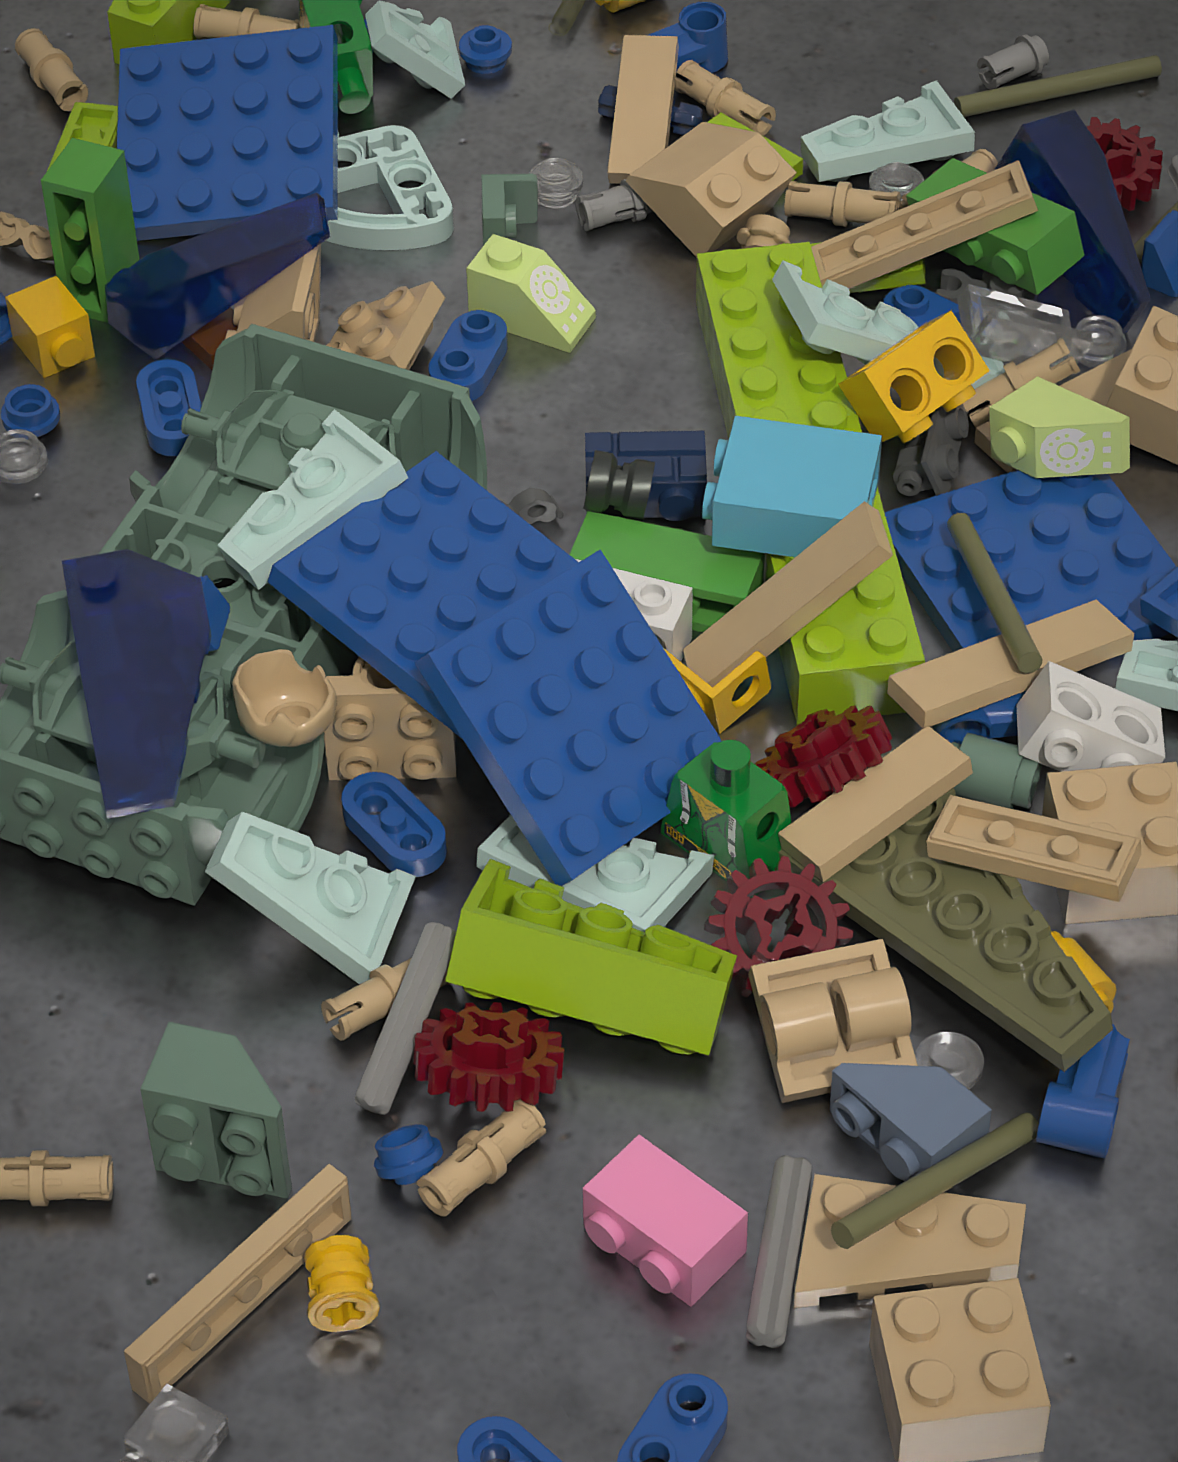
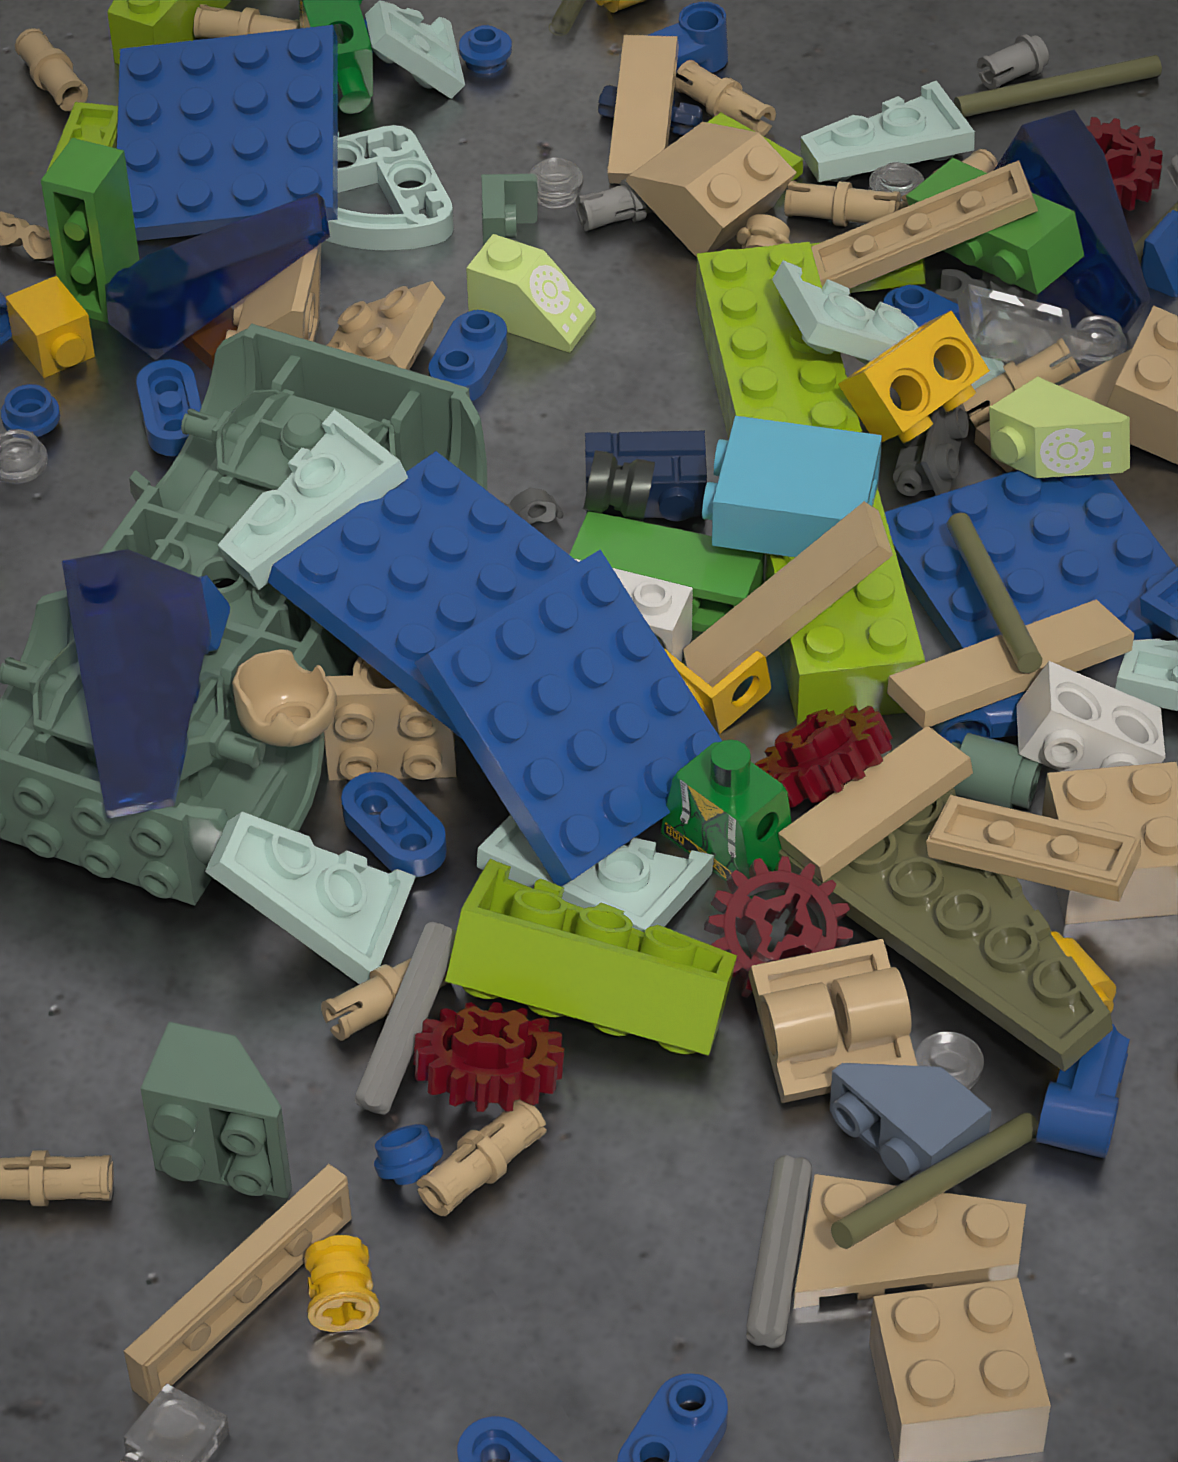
bright pink brick [583,1134,748,1307] -> none

